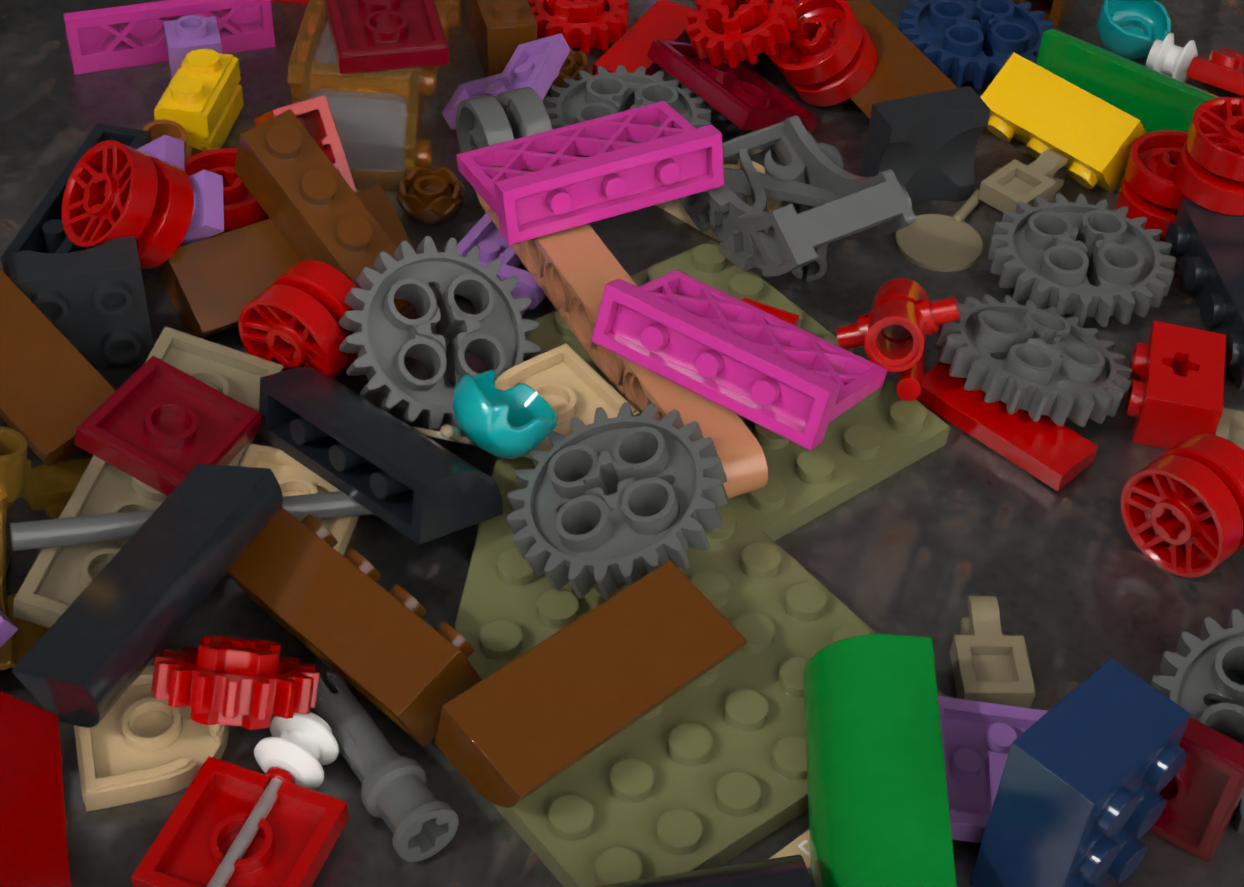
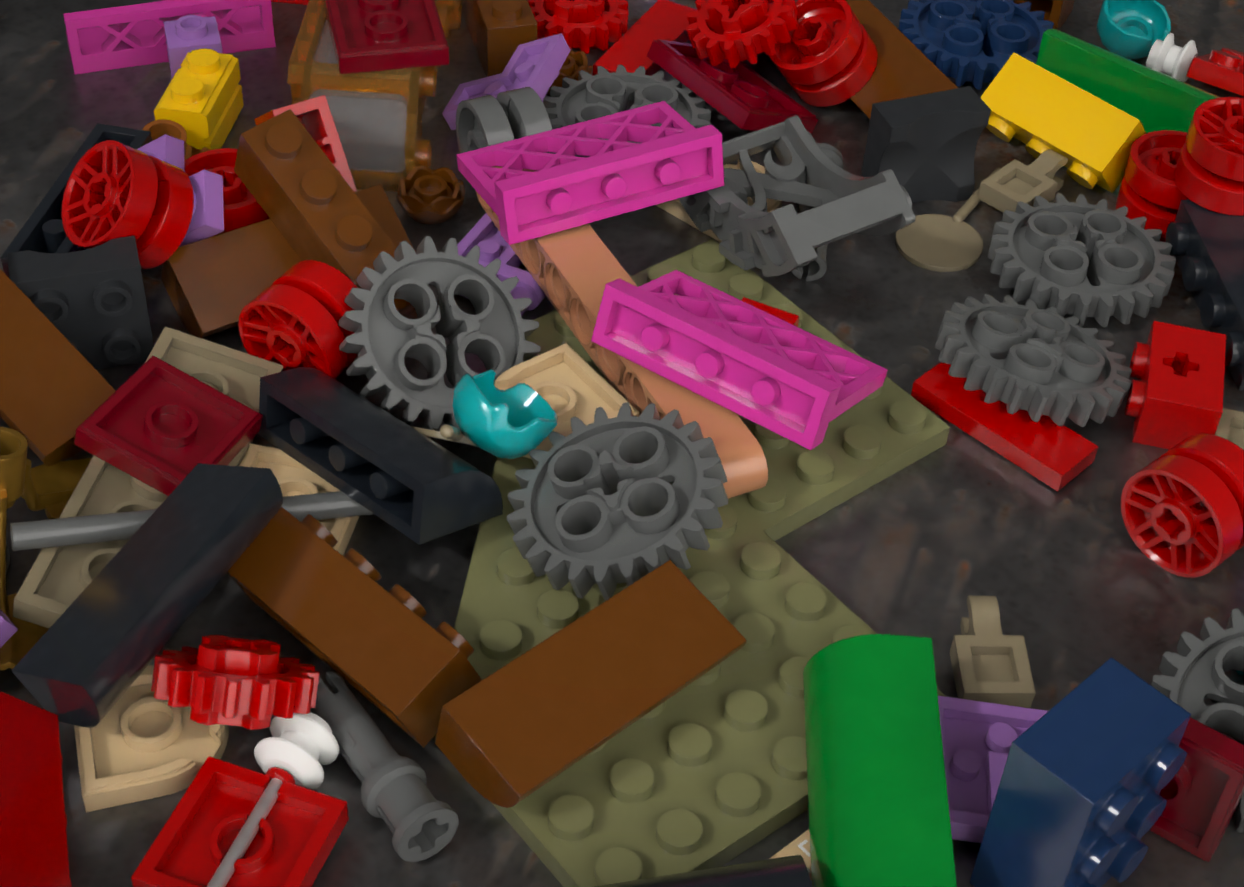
red pin [836,278,961,401] -> none

